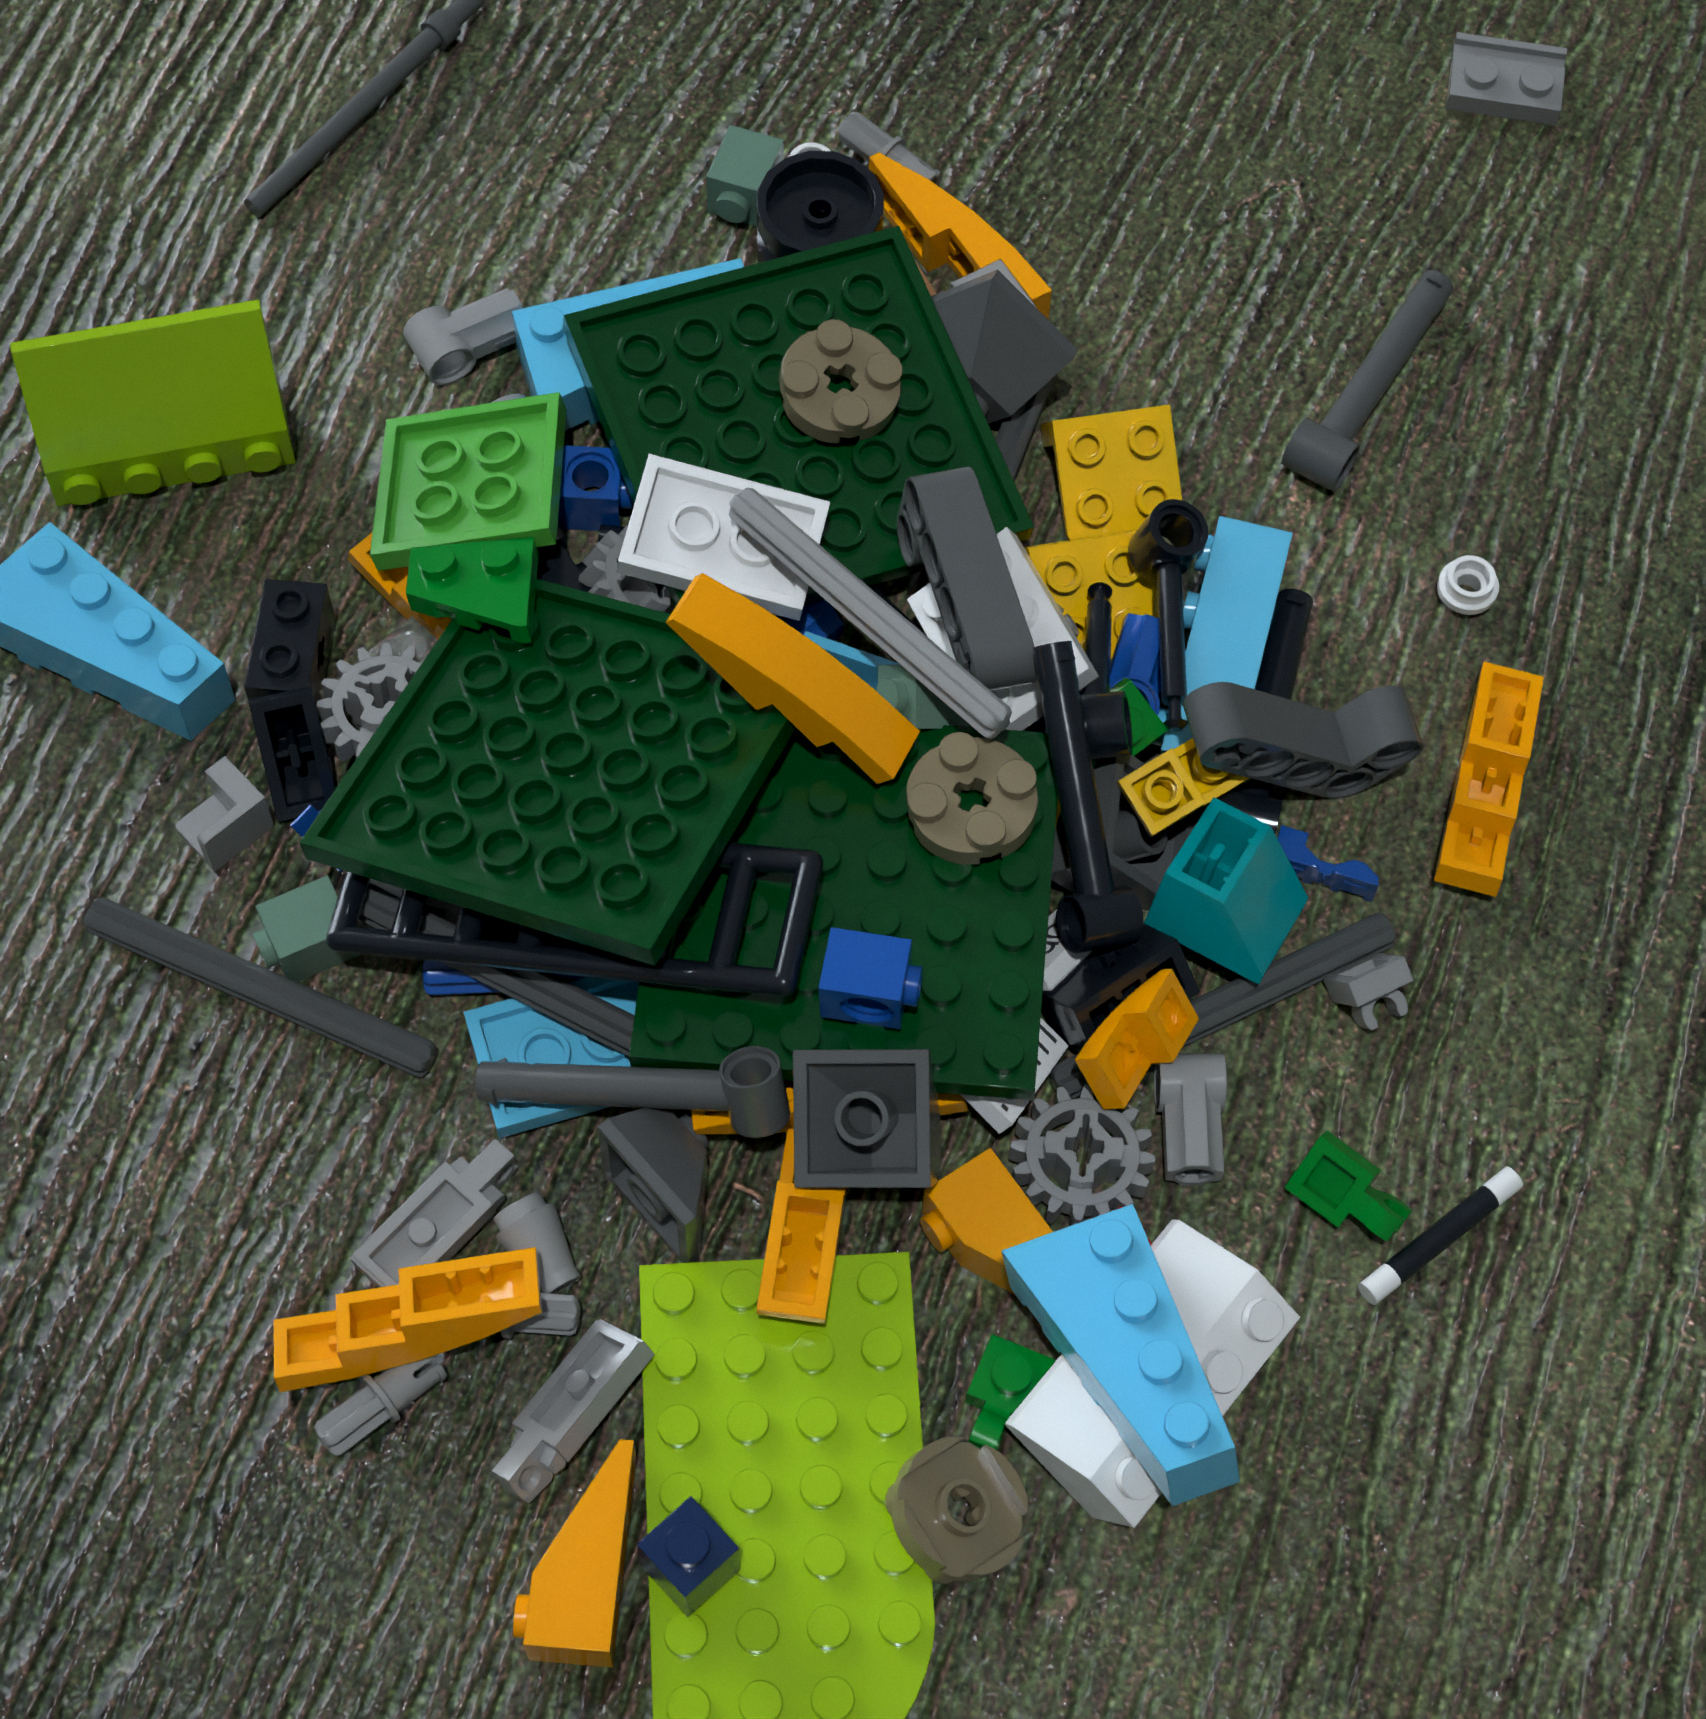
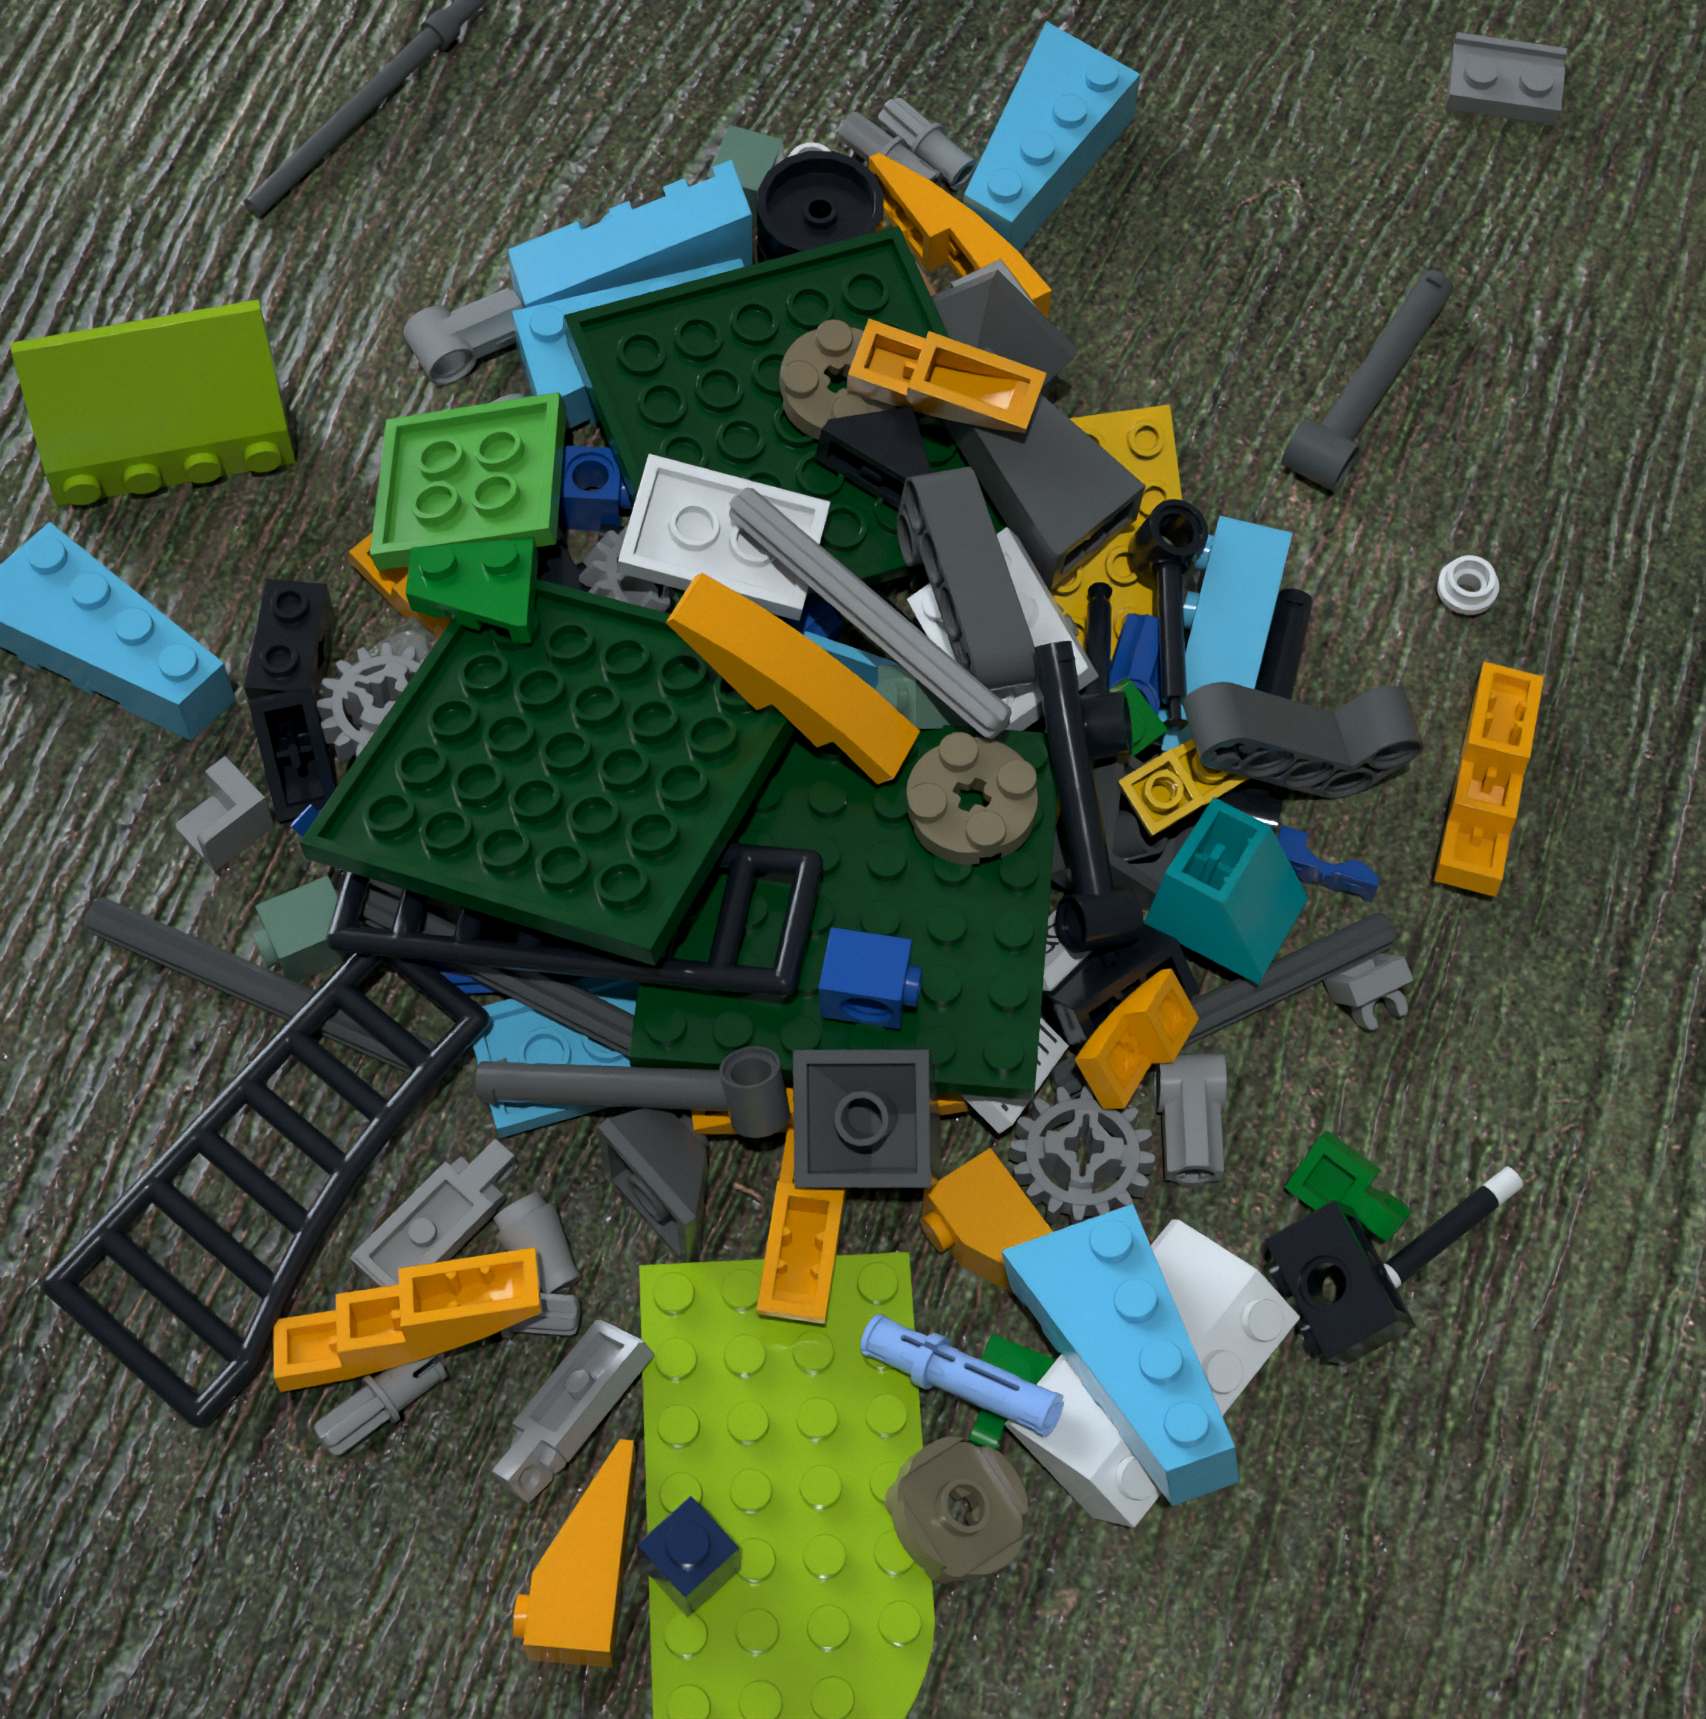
none -> black bar [42,928,490,1428]
none -> medium azure wedge [508,159,753,308]
none -> black slope [815,406,932,509]
none -> light orange slope [846,319,1047,433]
none -> light blue pin [860,1313,1064,1437]
none -> light grey axle [878,98,978,190]
none -> dark grey slope [940,347,1145,589]
none -> medium azure wedge [963,21,1140,252]
none -> black brick [1265,1200,1417,1366]

